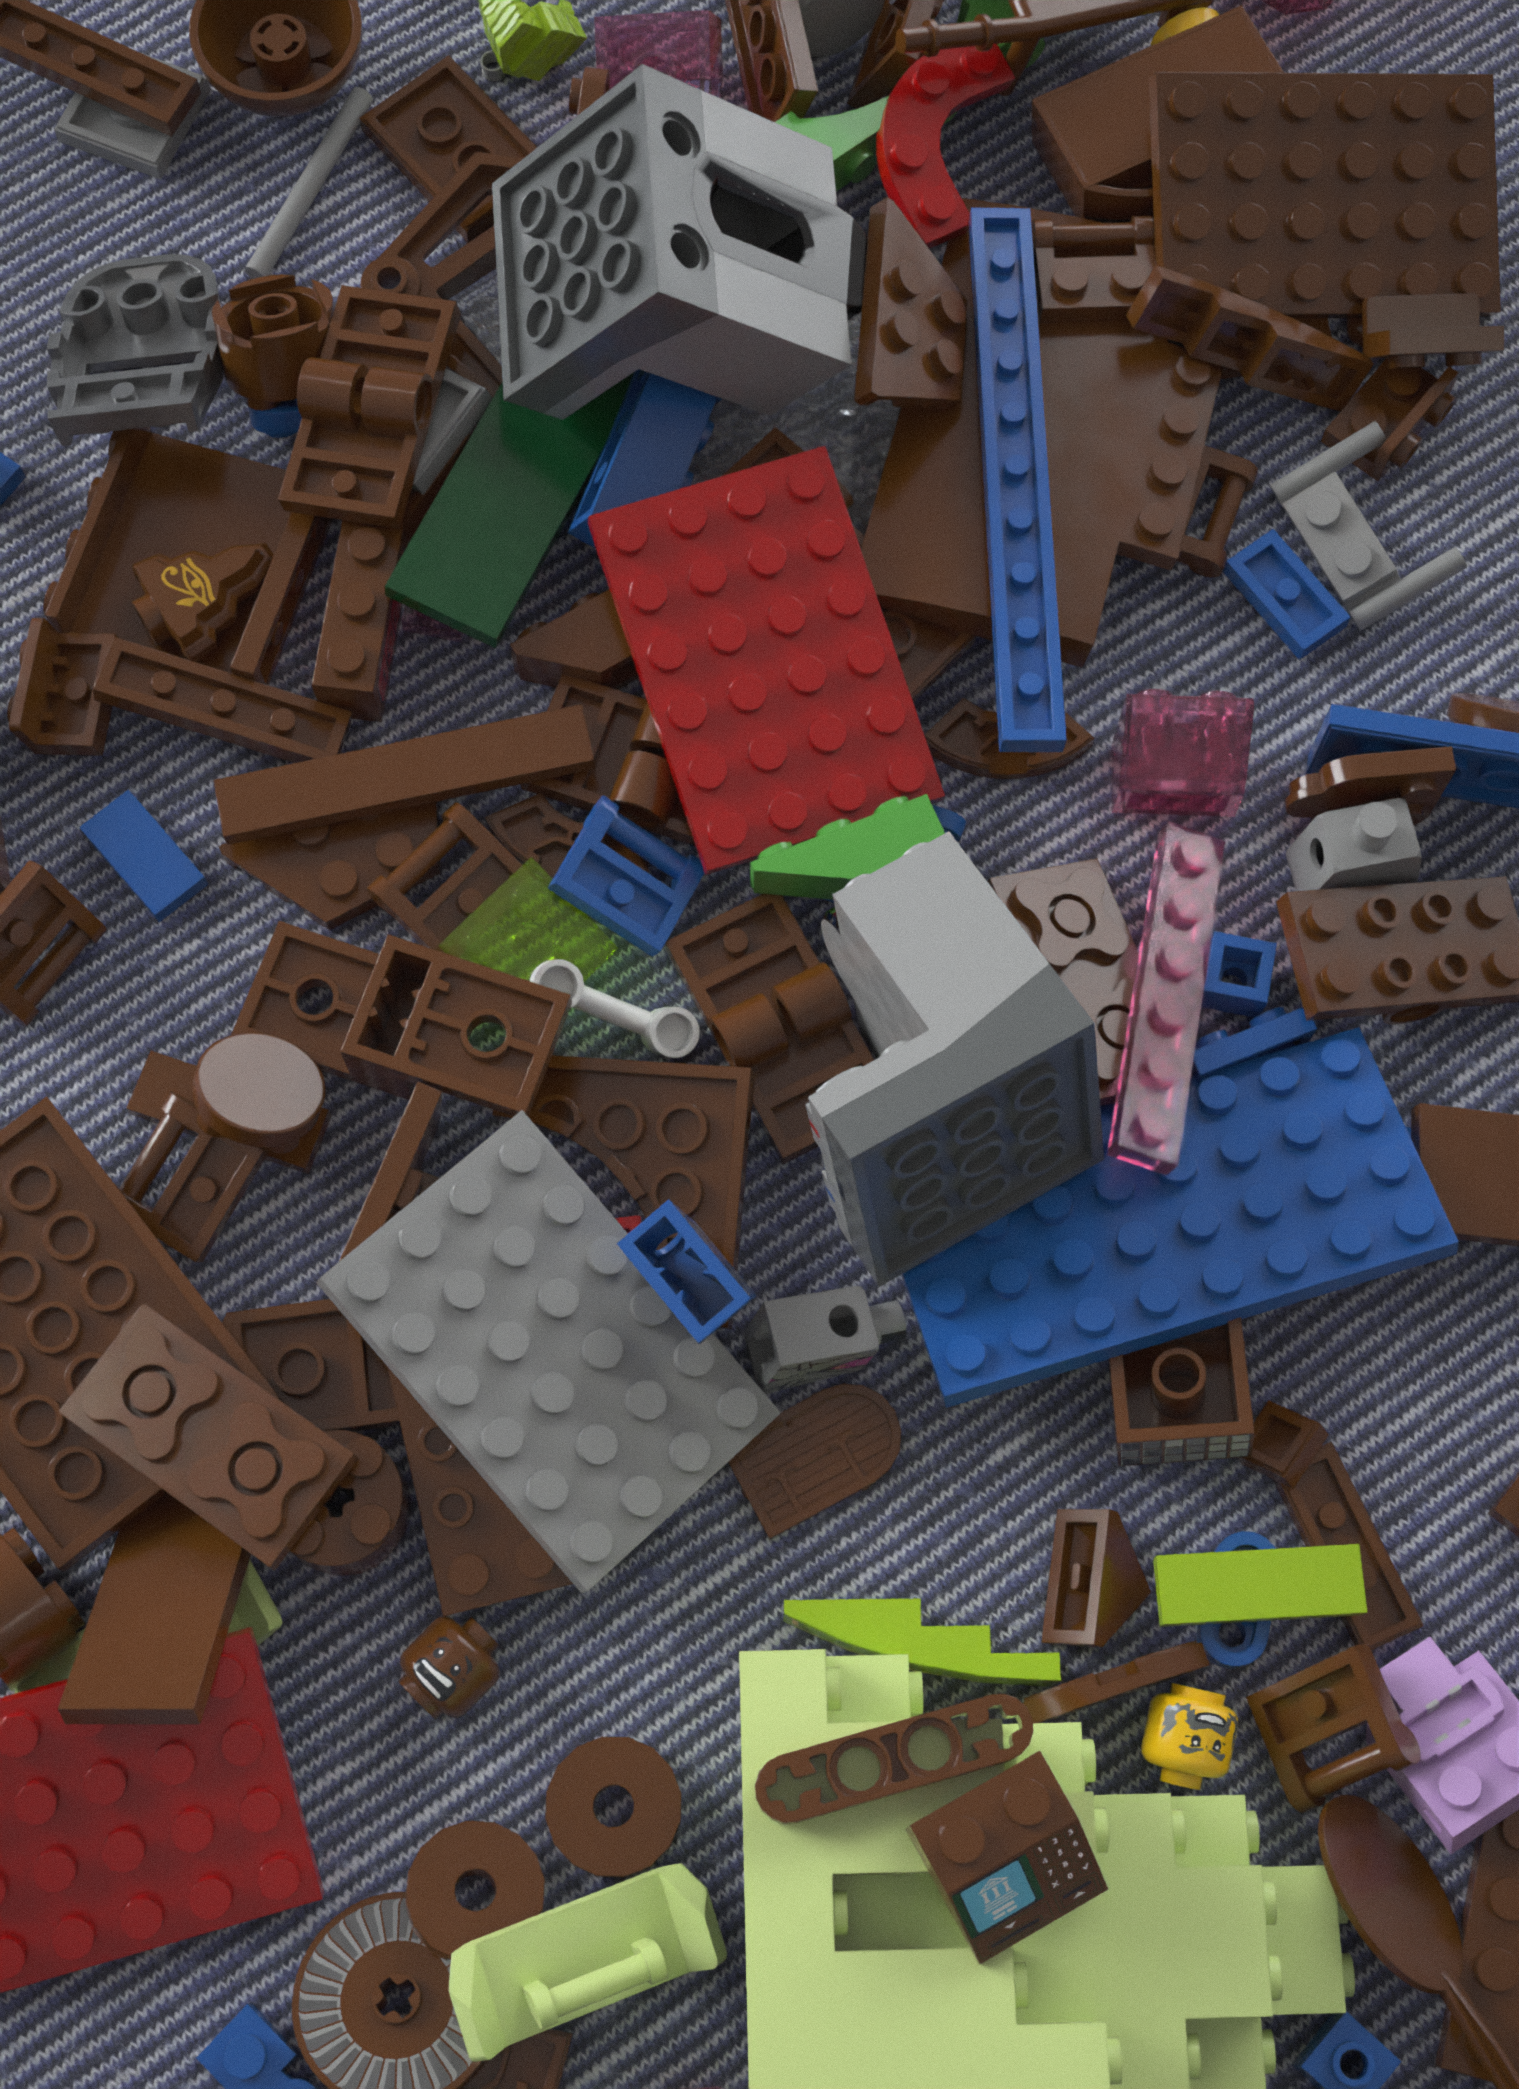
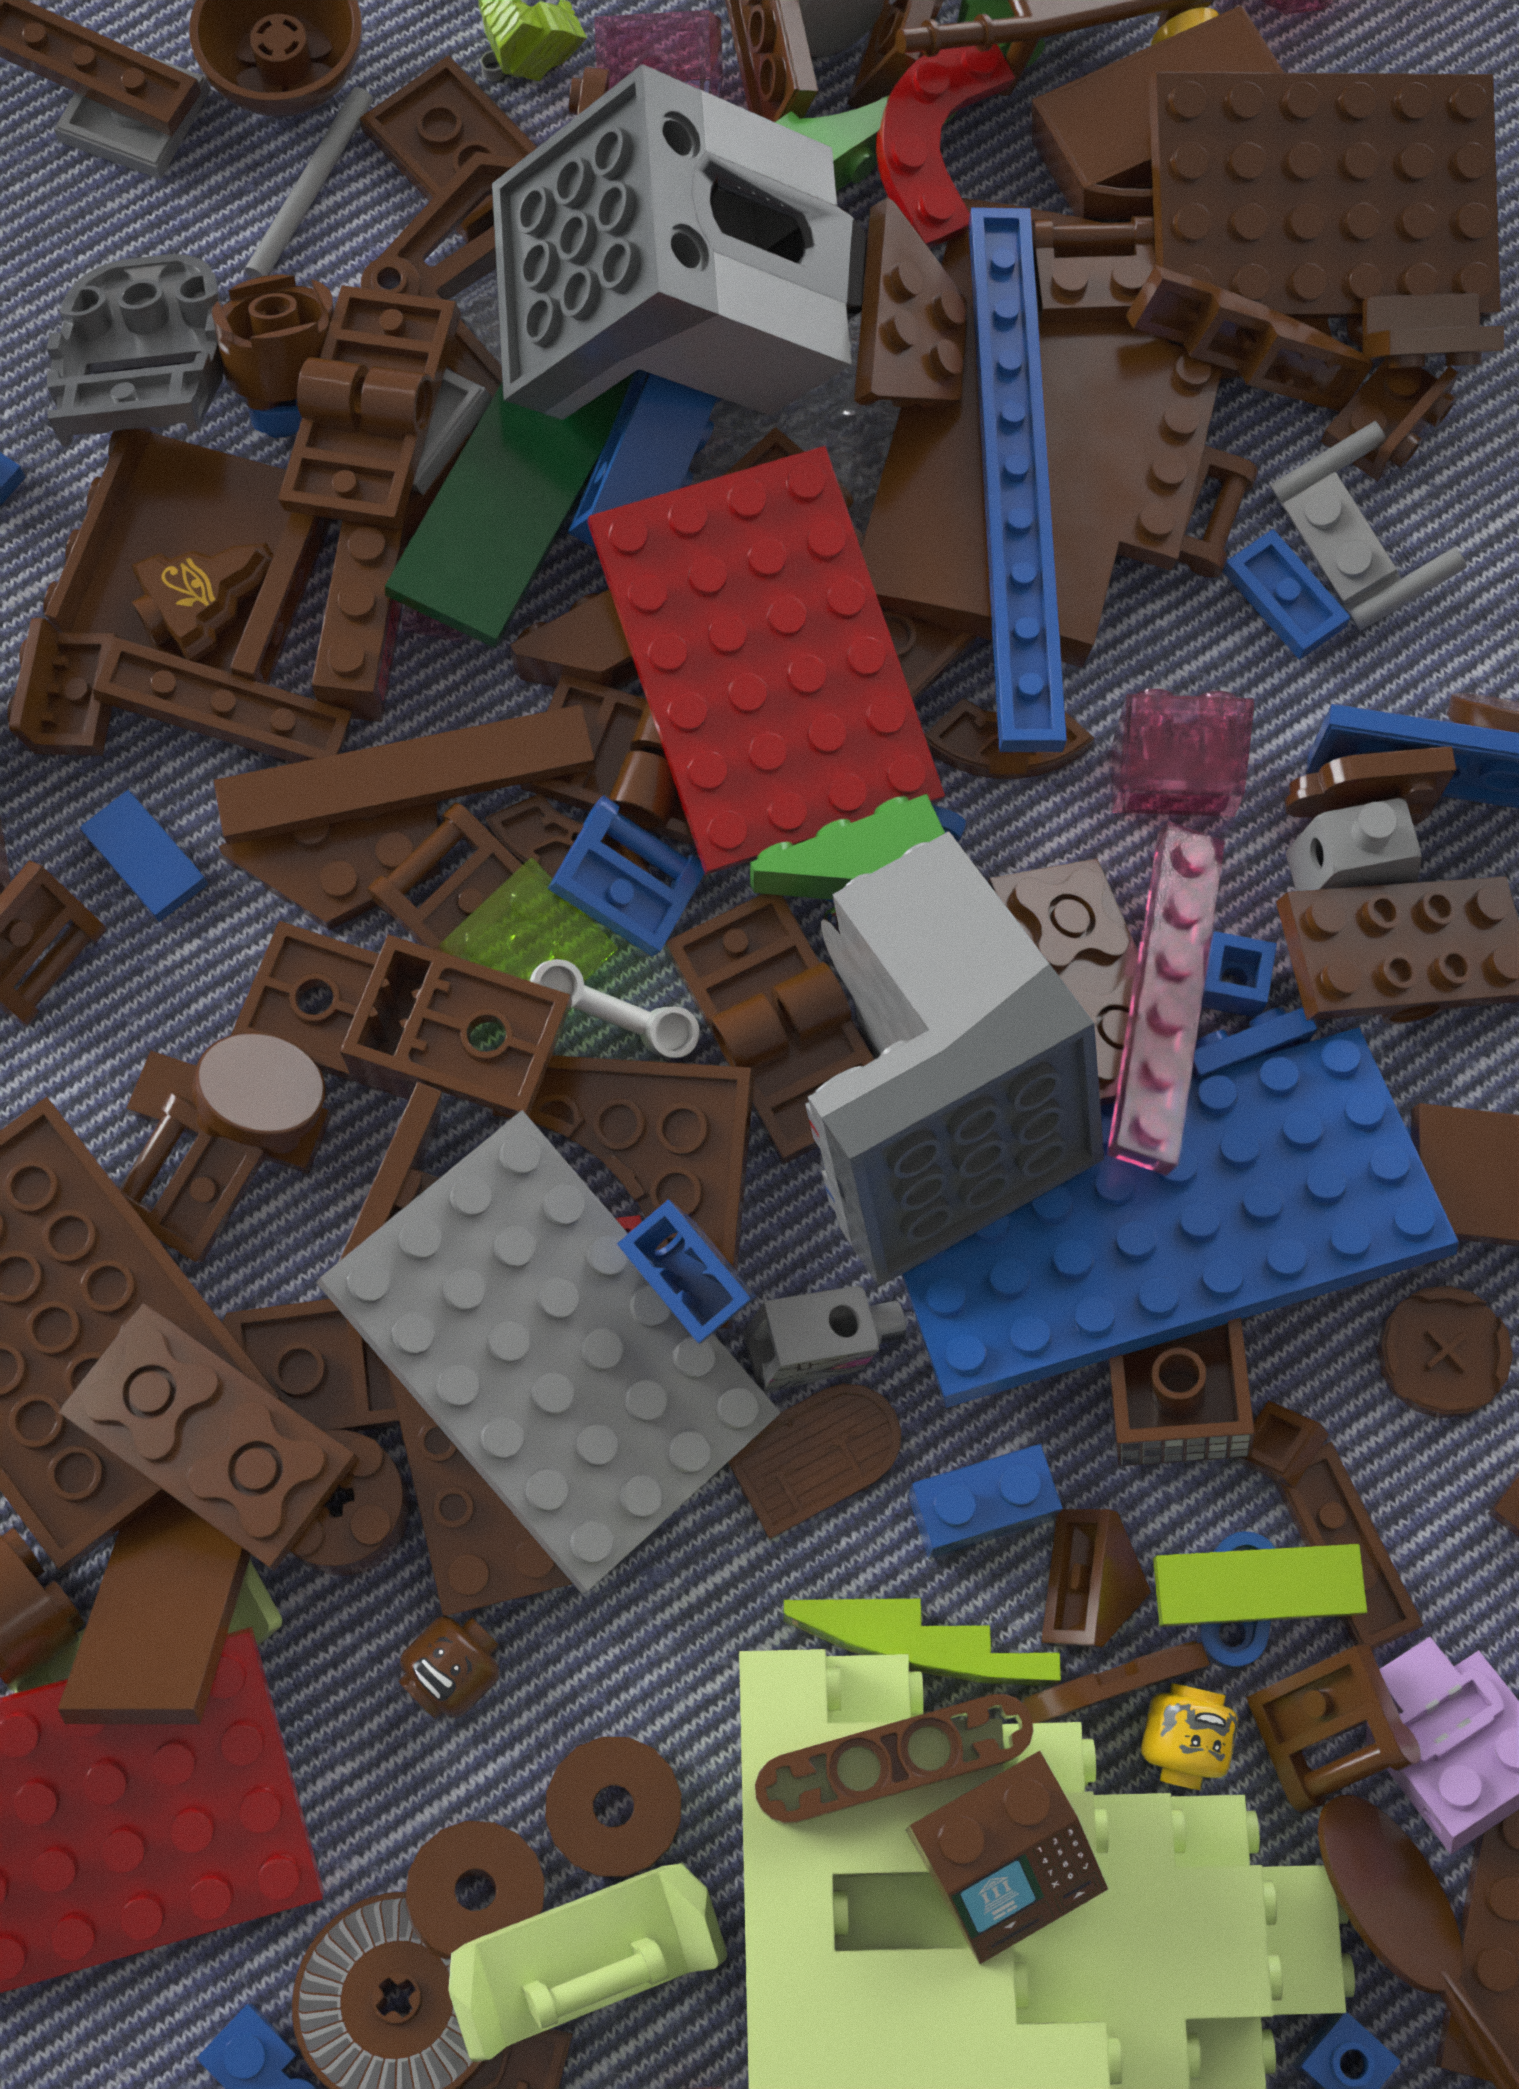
none -> blue brick [908,1444,1063,1559]
none -> reddish brown tile [1377,1286,1513,1419]

